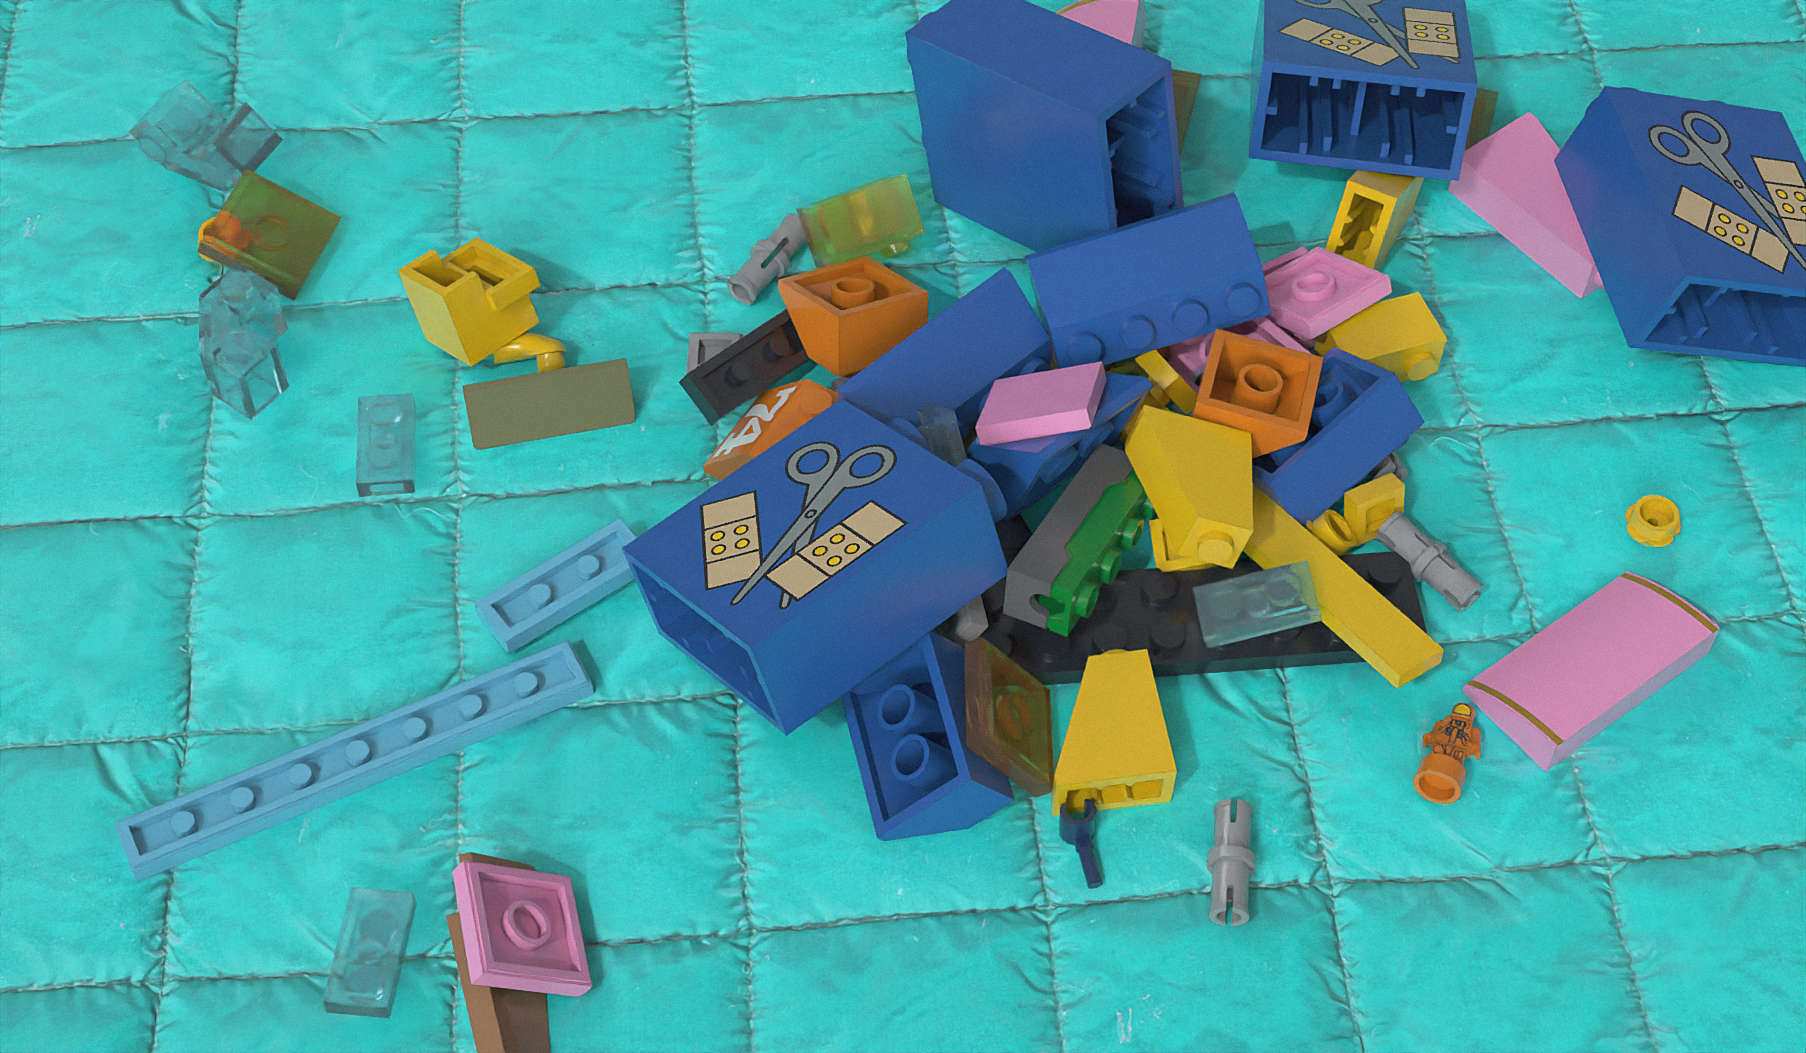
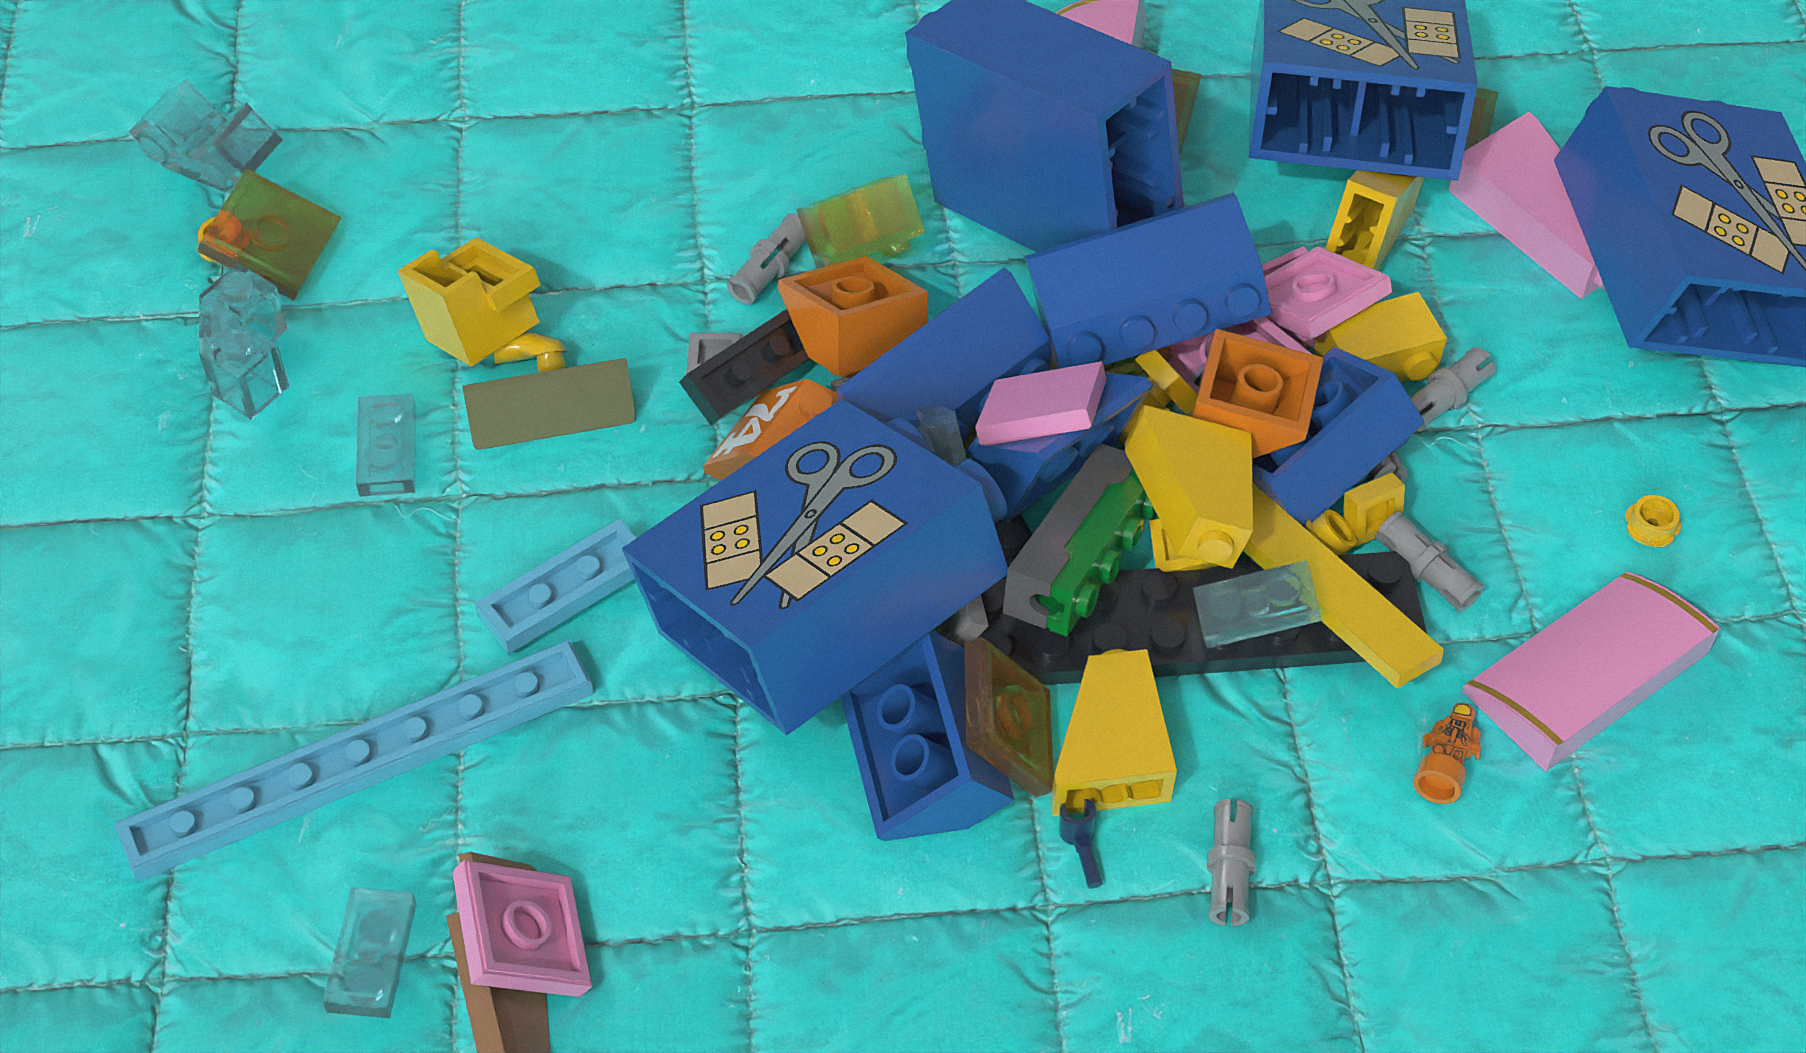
none -> light grey pin [1410,347,1496,432]

